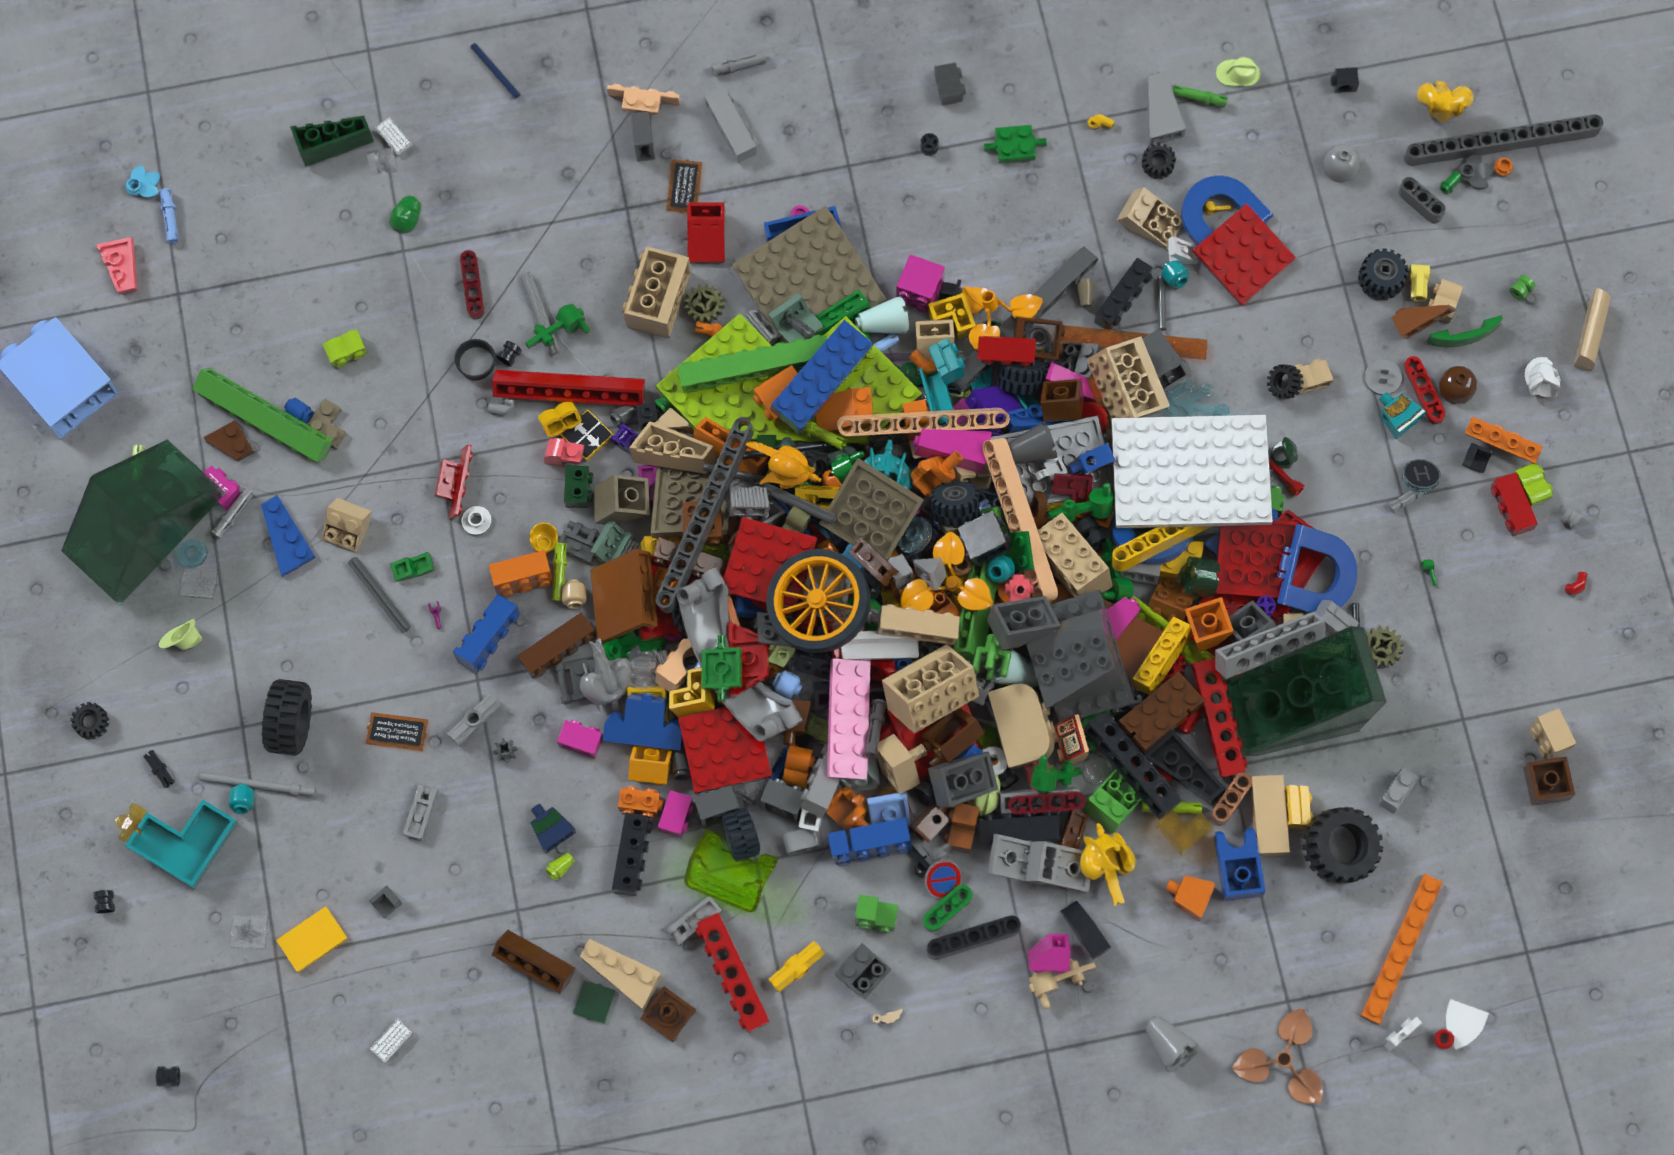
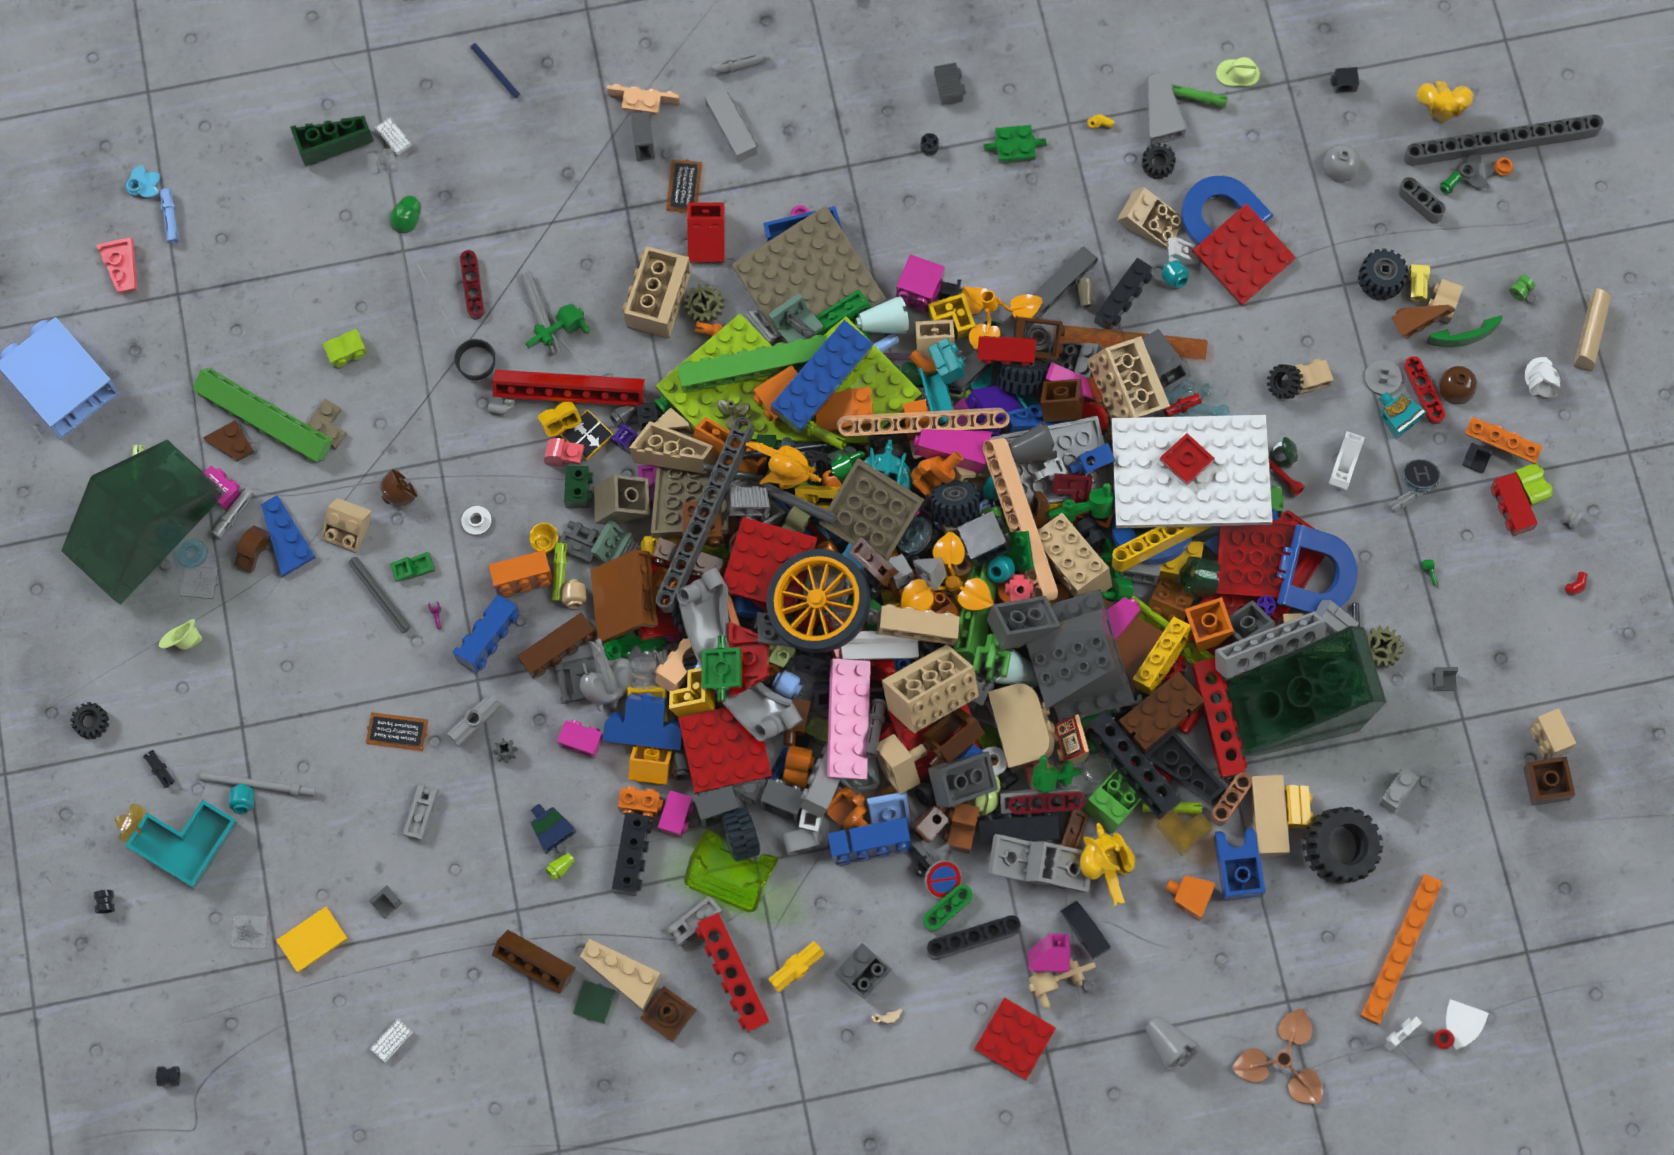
black tyre [262,679,312,756] -> none
blue brick [284,397,314,423] -> none
bracket [434,444,473,520] -> none
black wheel [496,341,522,367] -> none
bright green brick [855,894,898,934] -> none
dark grey bar [1157,276,1166,331] -> none
yellow hand [1204,201,1231,215] -> none
none -> reddish brown brick [234,526,270,573]
none -> reddish brown cylinder [380,469,418,507]
none -> olive plant [718,400,750,429]
none -> red plate [974,997,1056,1080]
none -> teal cone [982,475,998,500]
none -> red plate [1160,433,1215,486]
none -> red pin [1163,393,1202,417]
none -> white arch [1328,431,1365,490]
none -> dark grey panel [1432,667,1458,691]

